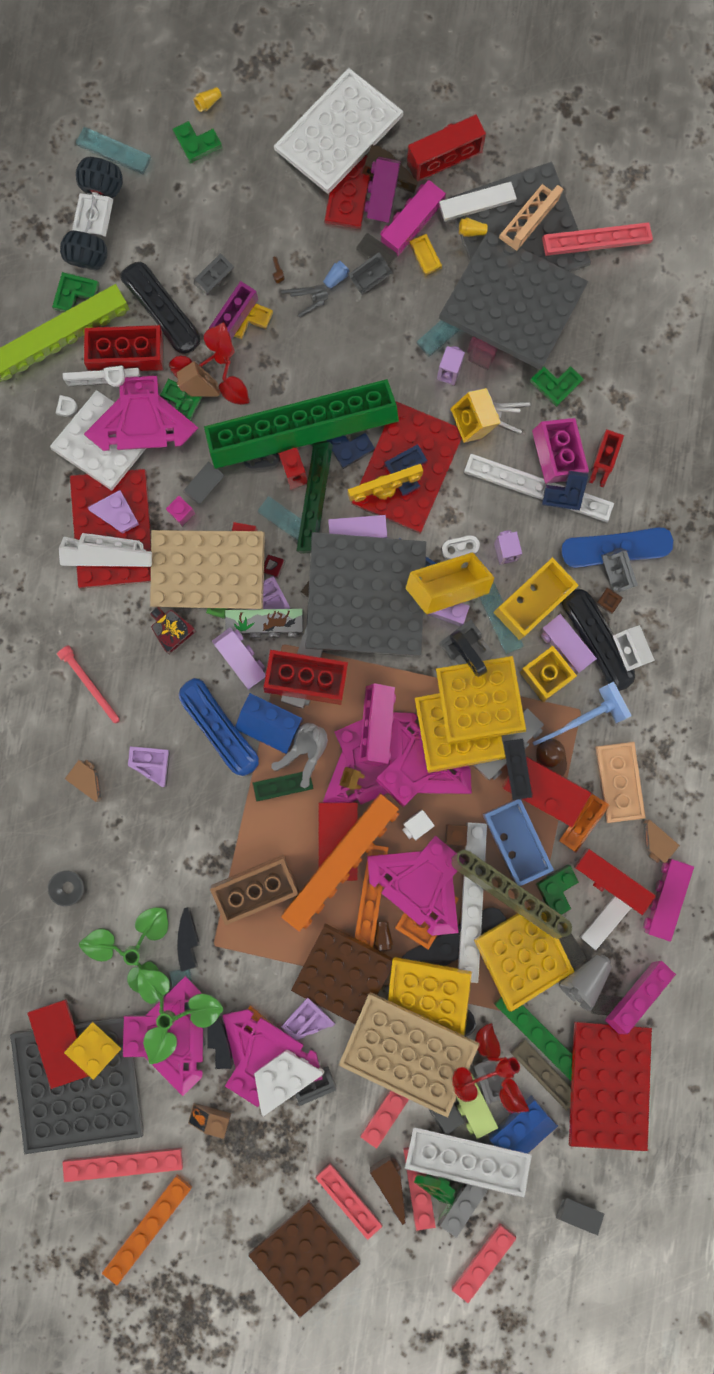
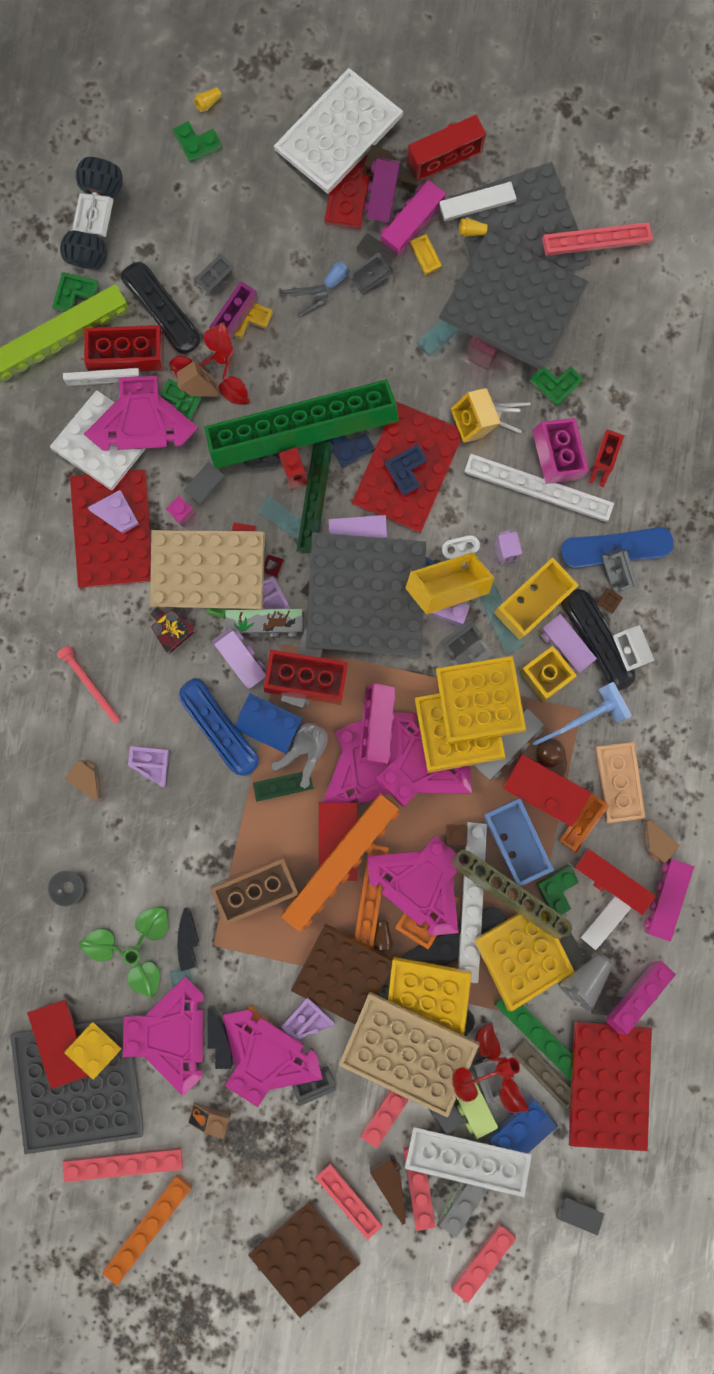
white tile [56,395,78,417] -> none
white wedge [59,533,152,567] -> none
clear light blue tile [76,127,151,175] -> none
white tile [104,366,125,387] -> none
bright green plant [137,969,223,1064] -> none
white wing [254,1049,325,1116] -> none
reddish brown hand [272,257,285,284] -> none
pearl gold tile [339,767,365,790] -> none
yellow plate [348,464,423,502] -> none
white brick [402,810,434,840] -> none
green plate [414,1174,456,1205] -> none
lavender brick [437,346,465,385] -> none
black beam [450,630,487,677] -> none
light nougat fence [499,184,563,251] -> none
black plate [503,738,533,800] -> none
dark blue plate [542,471,588,510] -> none

